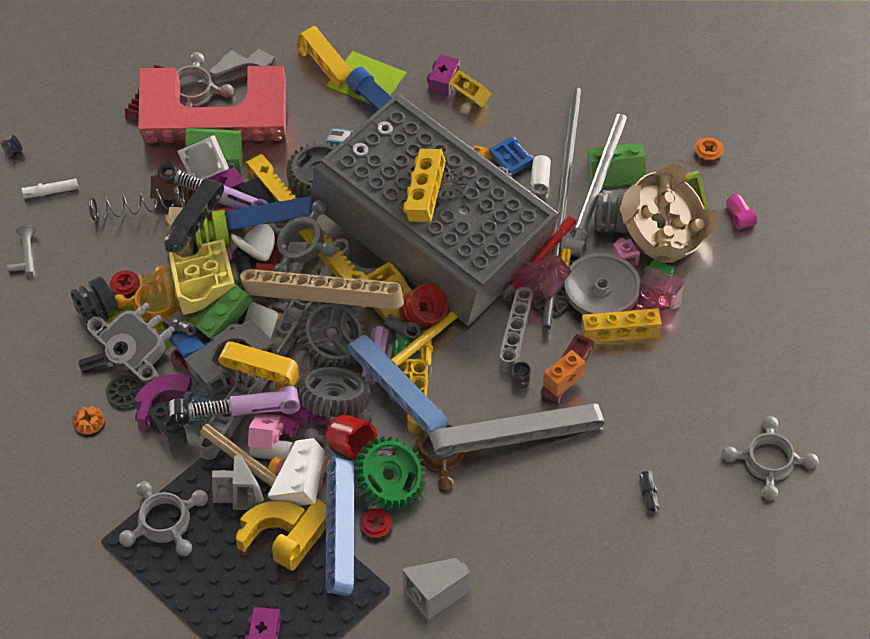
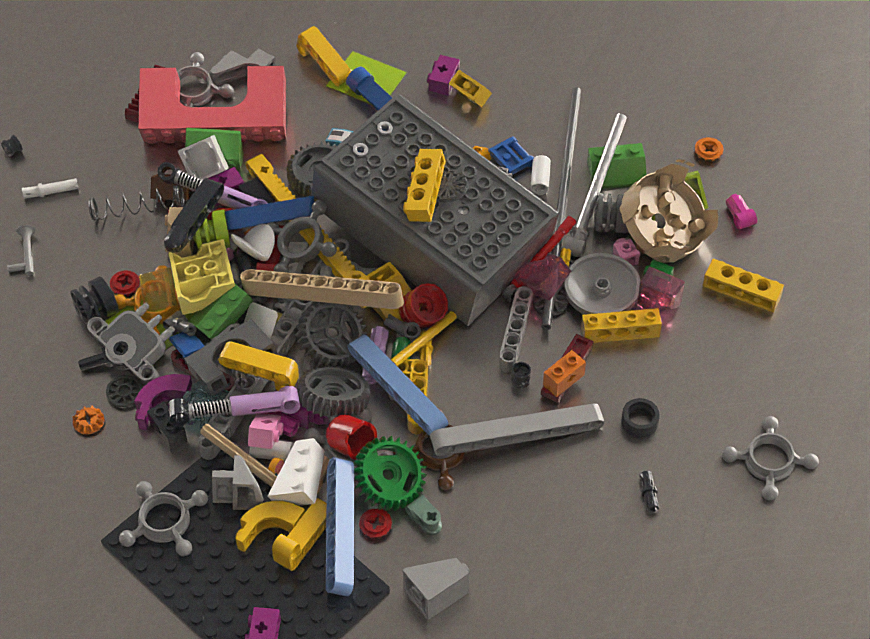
none -> sand green piece [405,495,442,535]
none -> black tyre [621,398,660,437]
none -> yellow brick [703,259,784,313]

